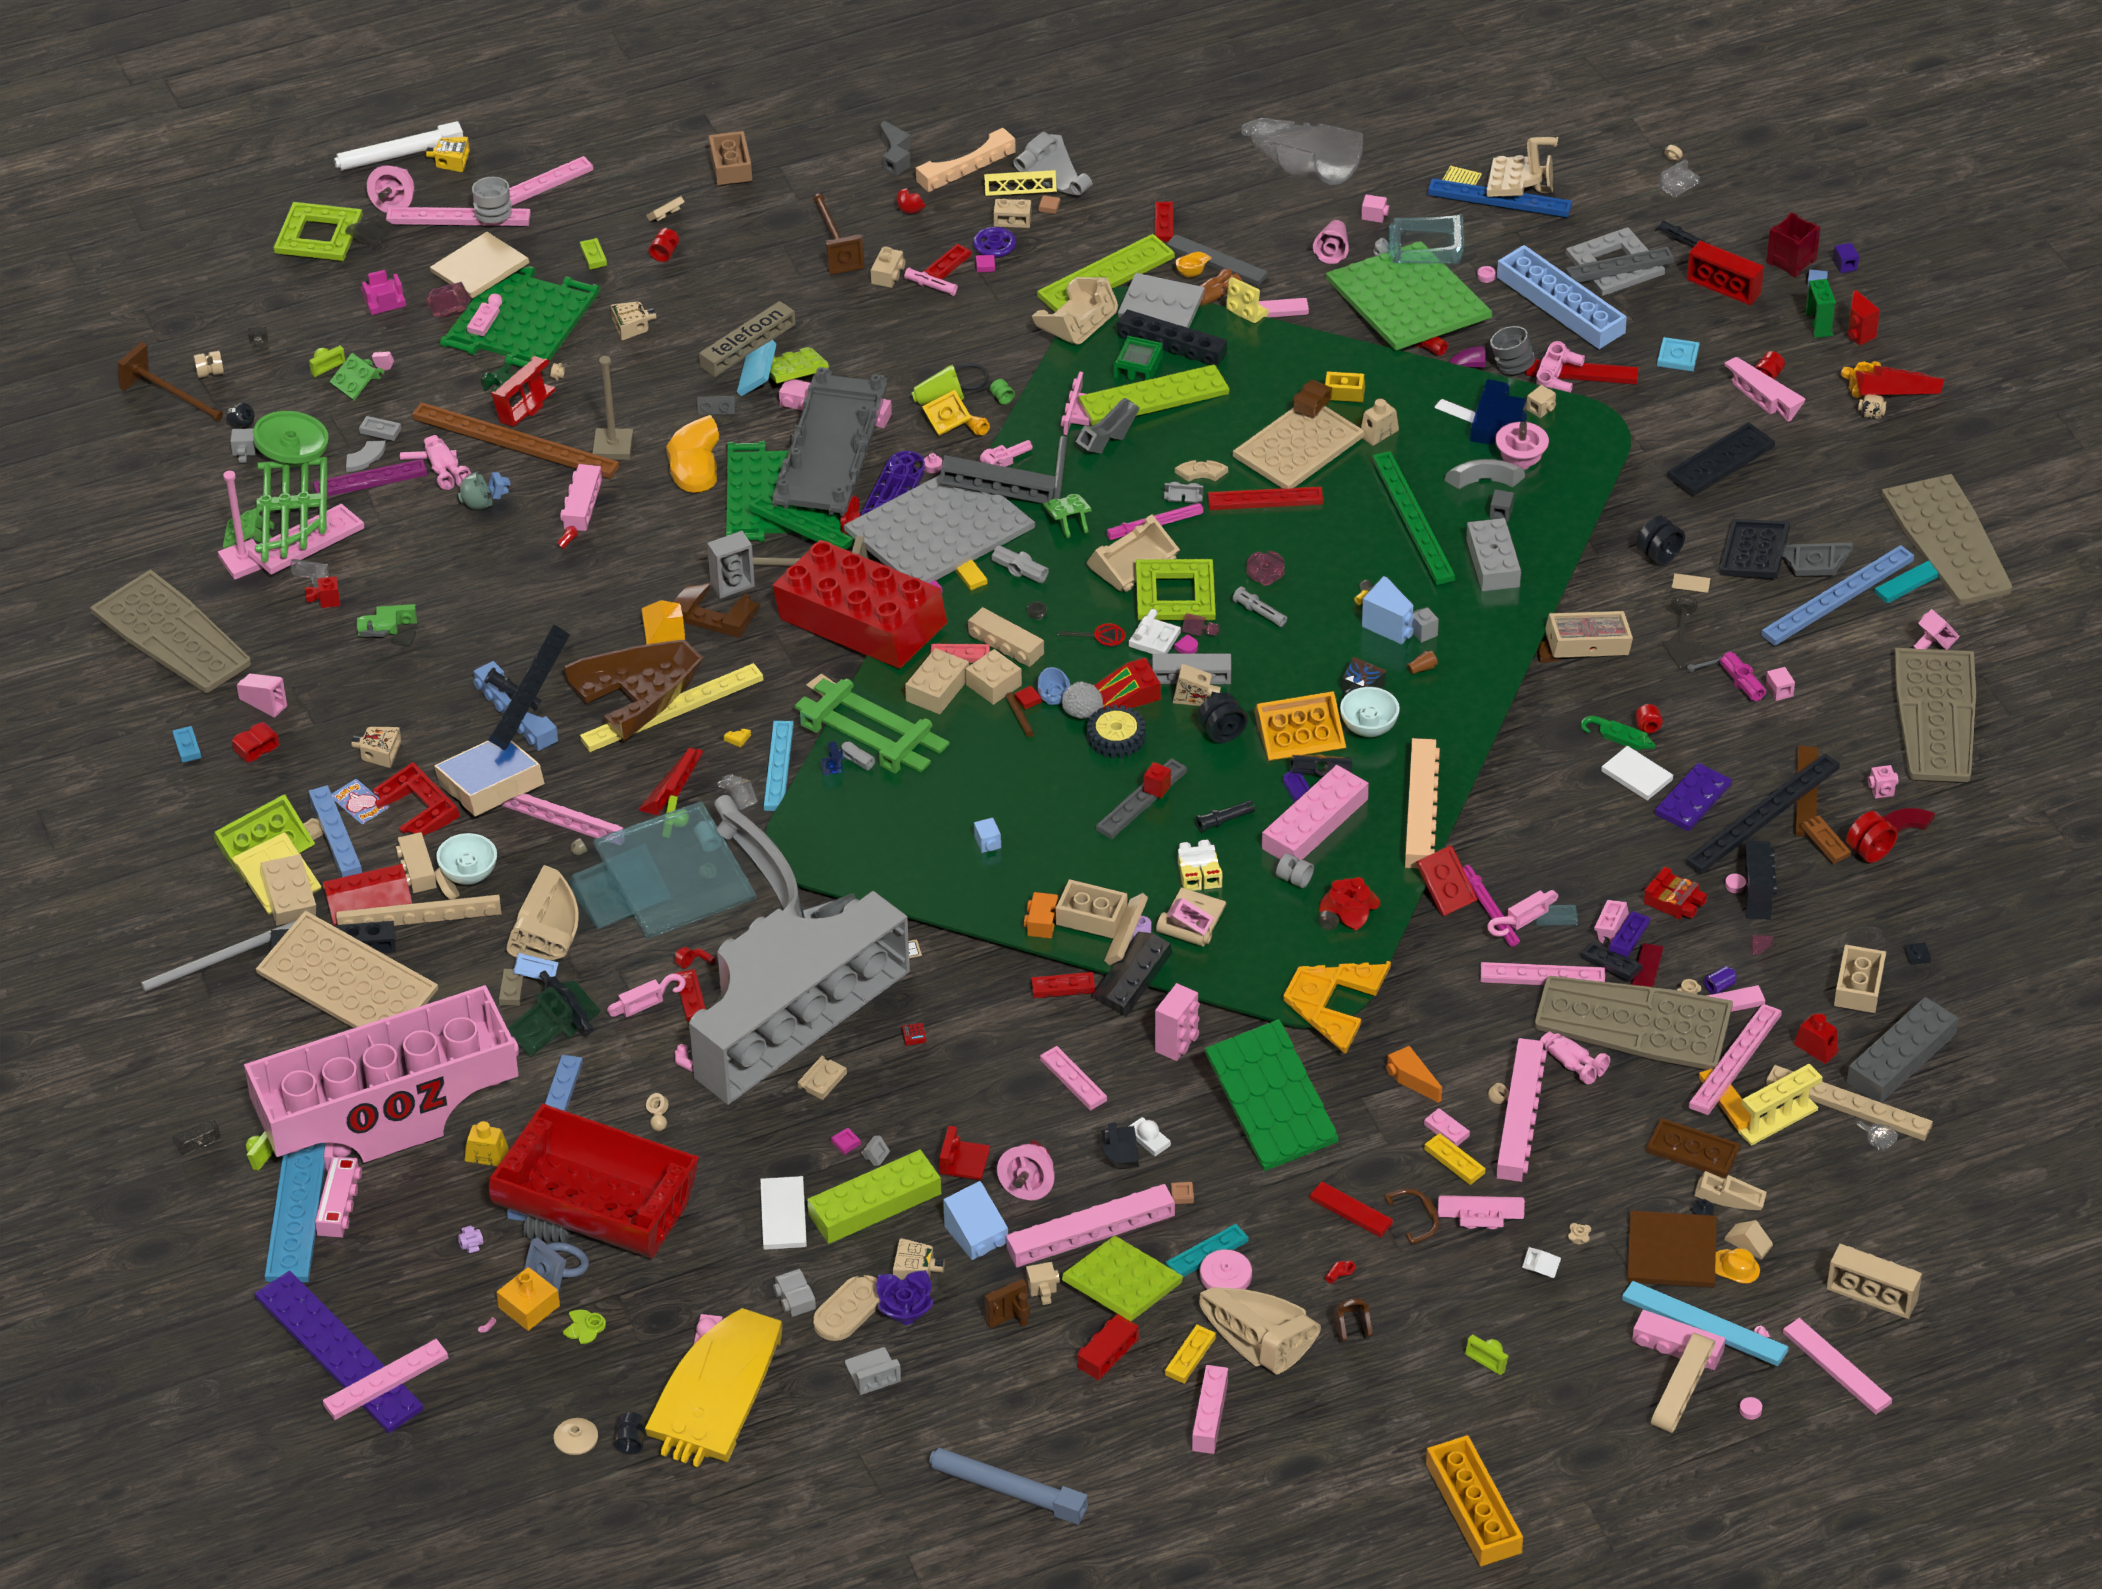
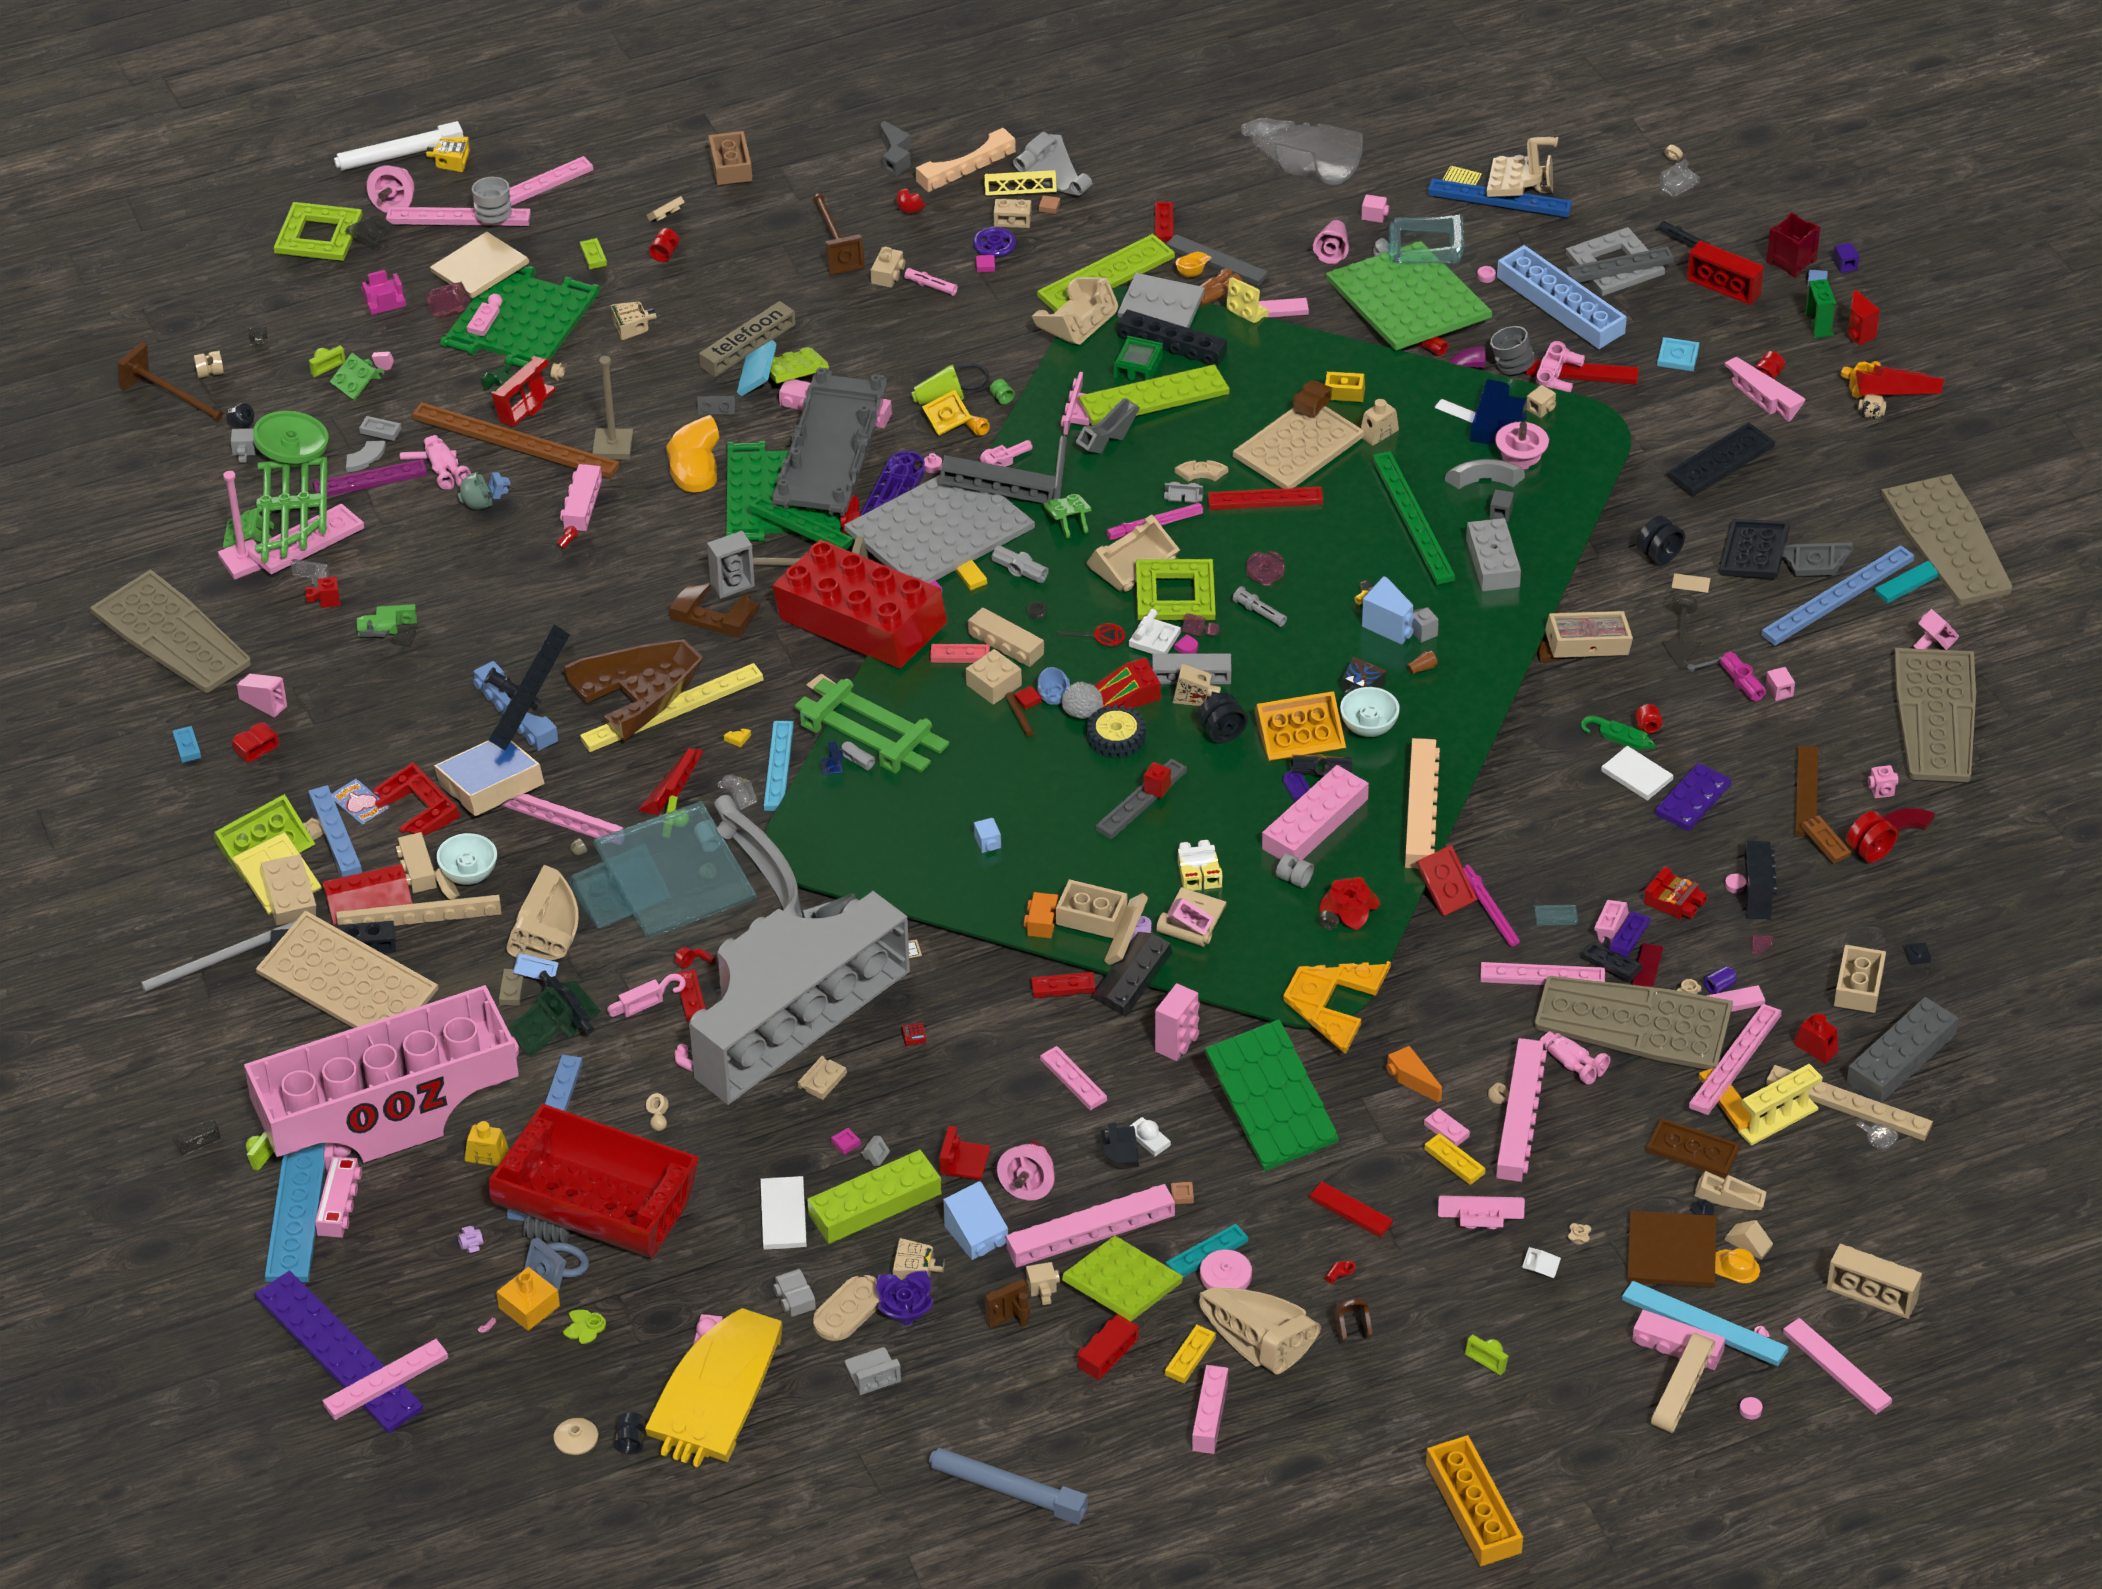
tan torso [352,727,401,768] -> none
light orange slope [642,600,685,644] -> none
tan brick [905,648,969,714] -> none
red tile [924,244,971,279] -> none
black pin [1195,800,1255,833] -> none
reddish brown piece [1385,1188,1439,1244] -> none
bright pink piece [1488,890,1558,936] -> none
black plate [1686,754,1840,874] -> none

